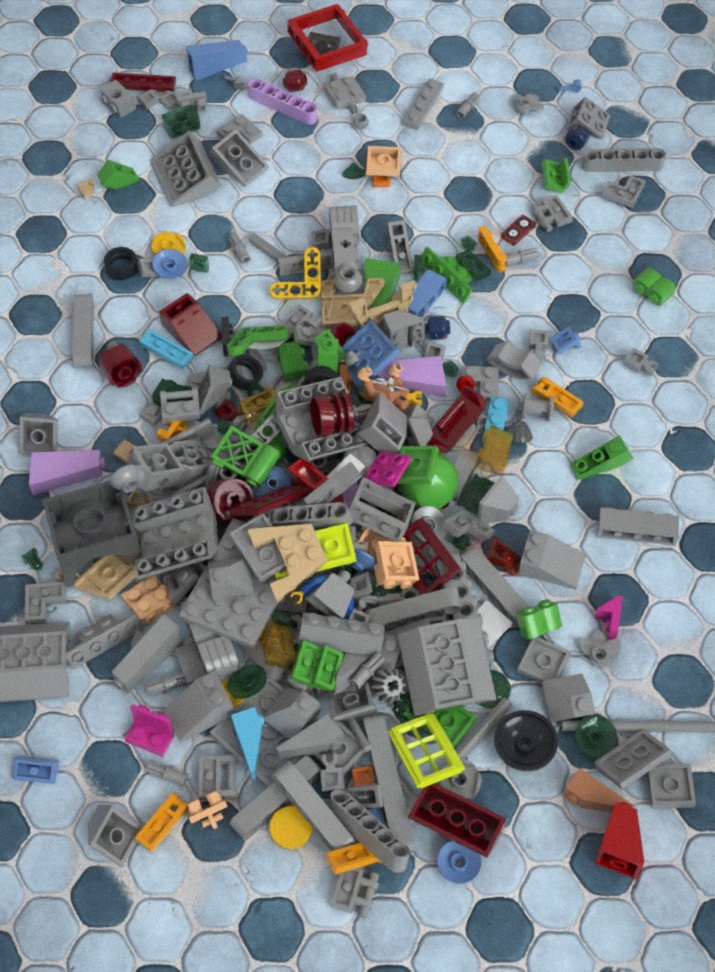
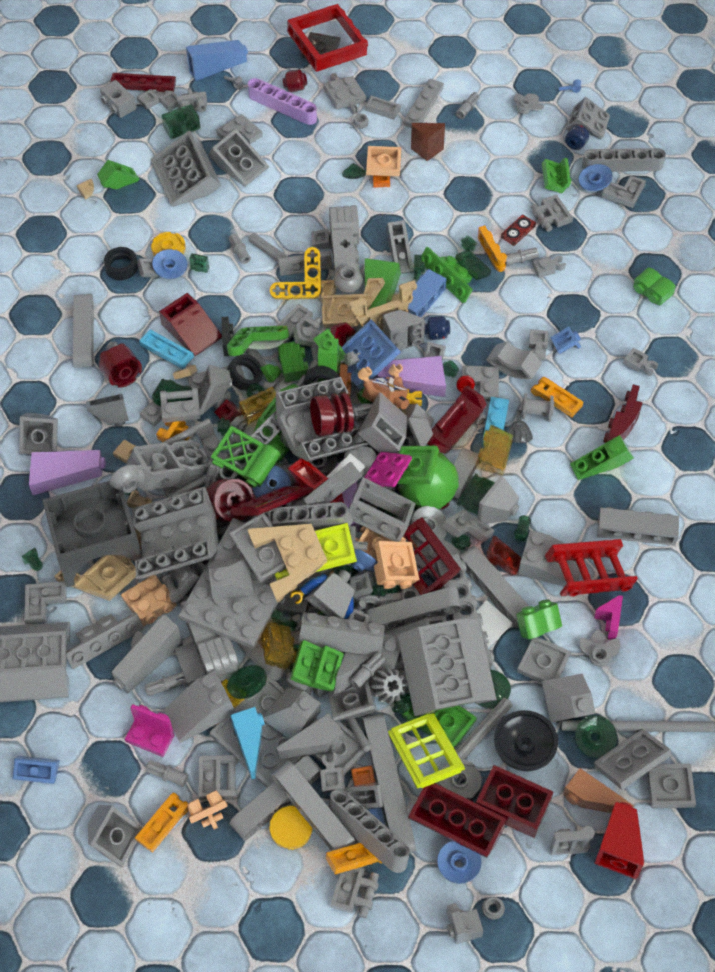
none -> dark grey slope [86,394,129,426]
none -> tan tile [173,365,197,380]
none -> bright green tile [260,364,282,382]
none -> light grey tile [365,96,401,120]
none -> copper slope [411,123,445,161]
none -> light grey brick [446,903,483,944]
none -> dark red brick [476,765,554,838]
none -> light grey plate [482,897,505,920]
none -> clear green pin [514,515,531,541]
none -> light grey plate [533,256,566,278]
none -> red fence [545,539,638,597]
none -> light grey plate [550,826,595,855]
none -> medium blue dish [579,164,613,191]
none -> dark red slope [603,384,643,443]

